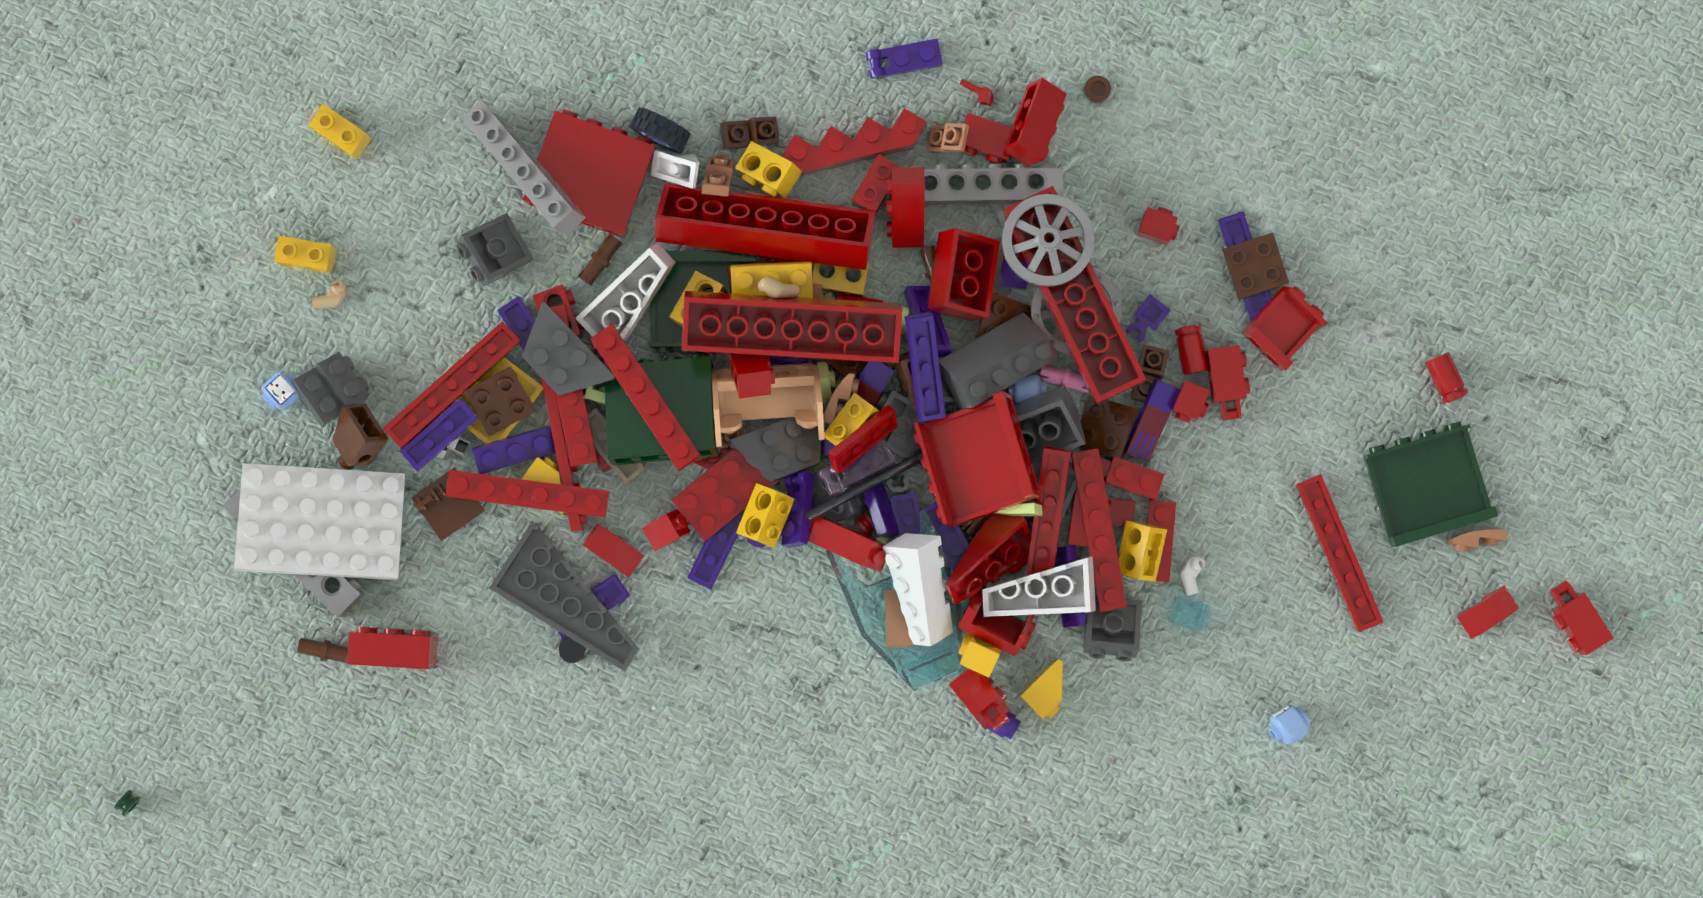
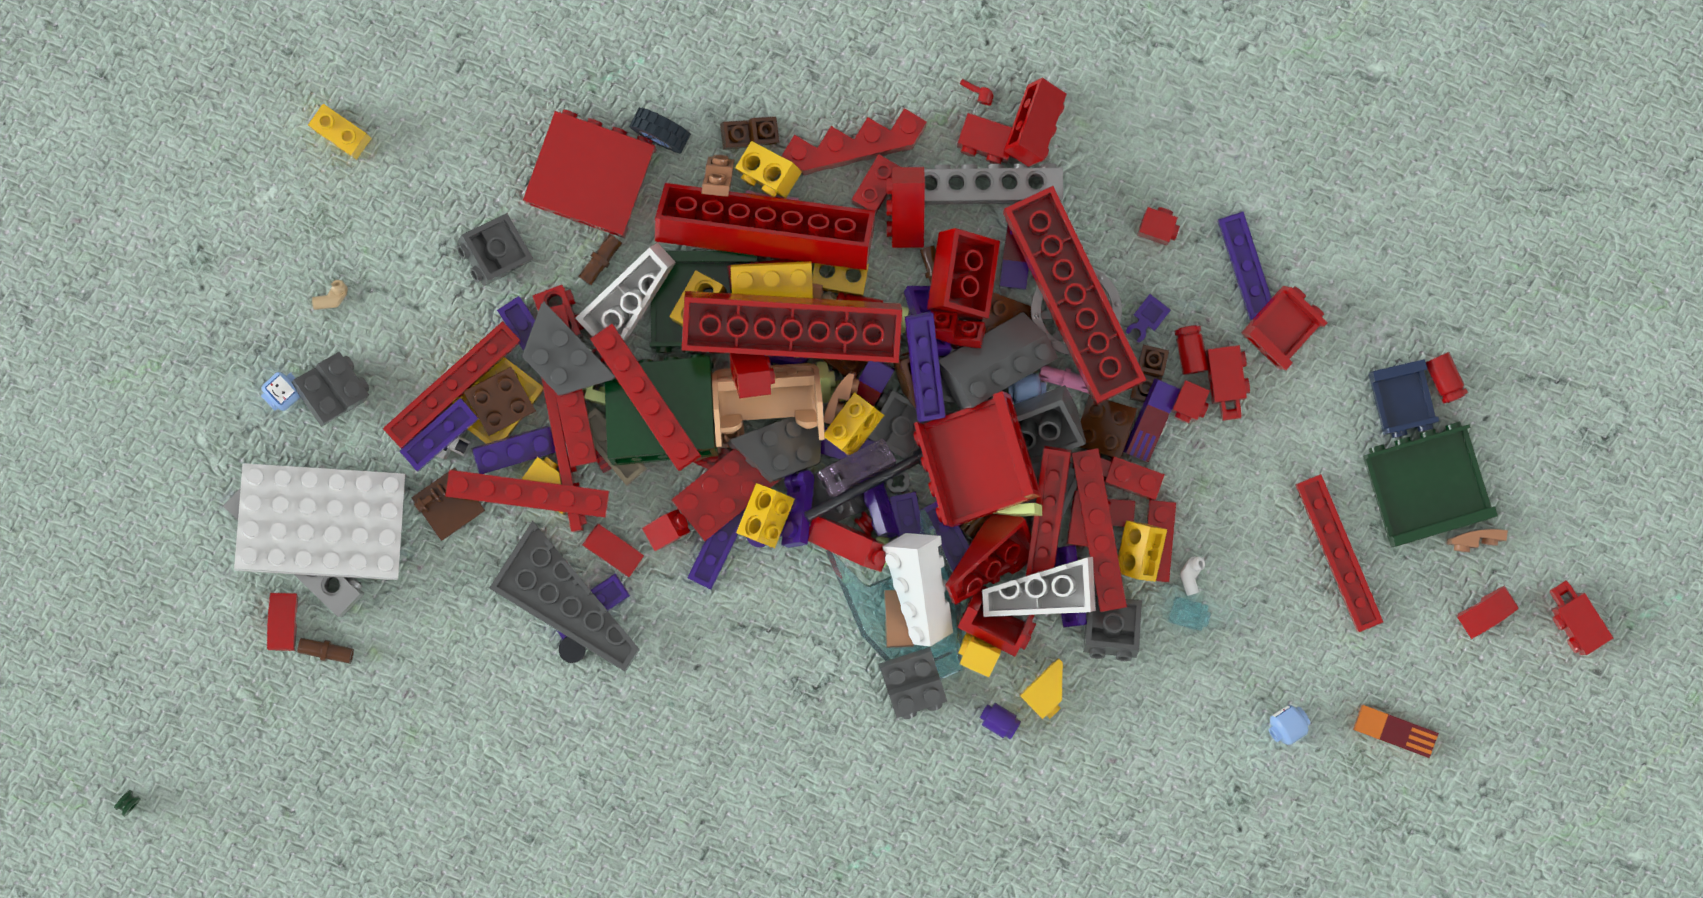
yellow brick [274,236,337,274] -> none
reddish brown torso [333,403,388,470] -> none
red brick [347,627,438,669] -> none
light grey brick [462,99,586,236] -> none
white slope [651,149,699,189] -> none
tan arm [758,276,799,298] -> none
red tile [829,405,898,474] -> none
dark purple plate [865,38,943,79] -> none
nougat slope [927,123,969,153] -> none
red brick [949,669,1010,732] -> none
light grey wheel [1002,194,1094,287] -> none
reddish brown tile [1084,75,1111,103] -> none
reddish brown hinge [1222,232,1289,300] -> none
none -> red slope [267,593,298,651]
none -> dark grey plate [879,647,947,719]
none -> red slope [931,311,986,348]
none -> tile [1353,705,1439,758]
none -> dark blue panel [1368,359,1440,438]

